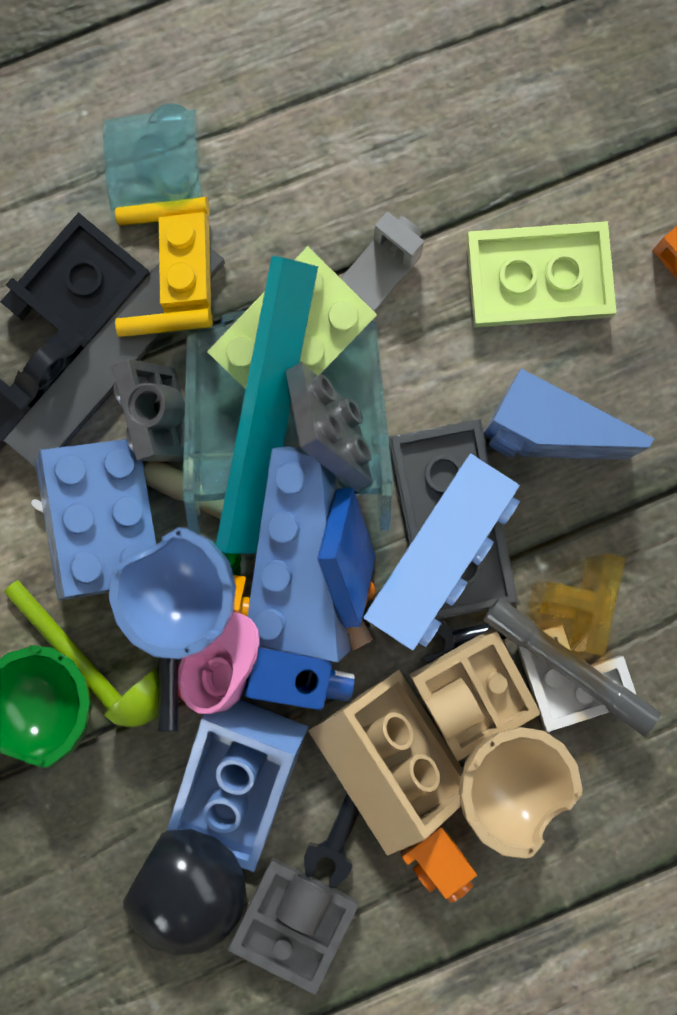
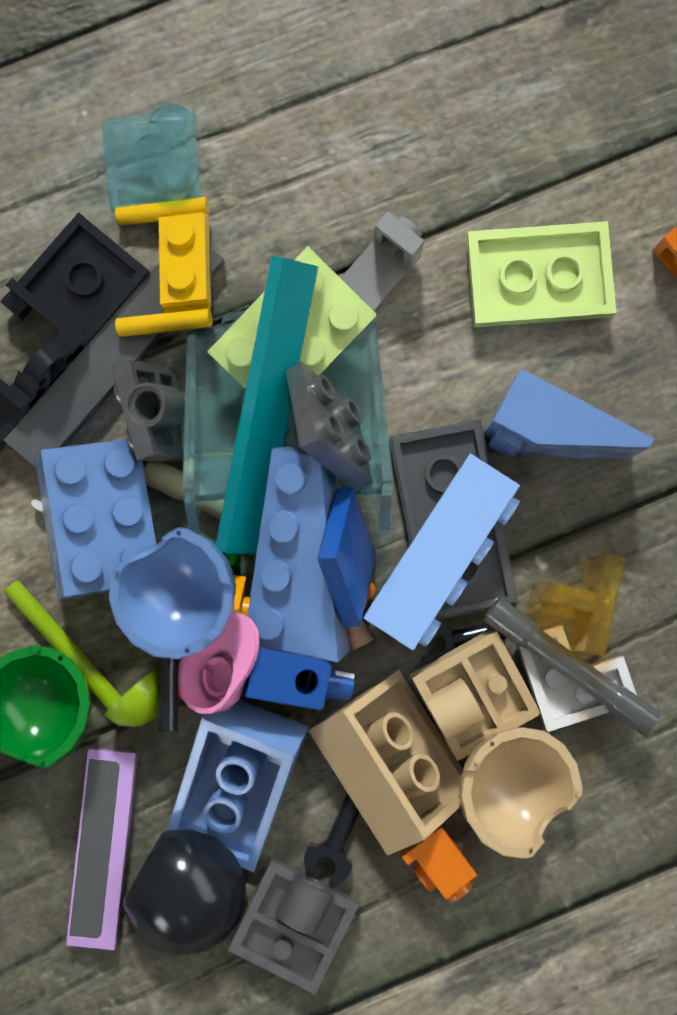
none -> tile [66,747,138,950]

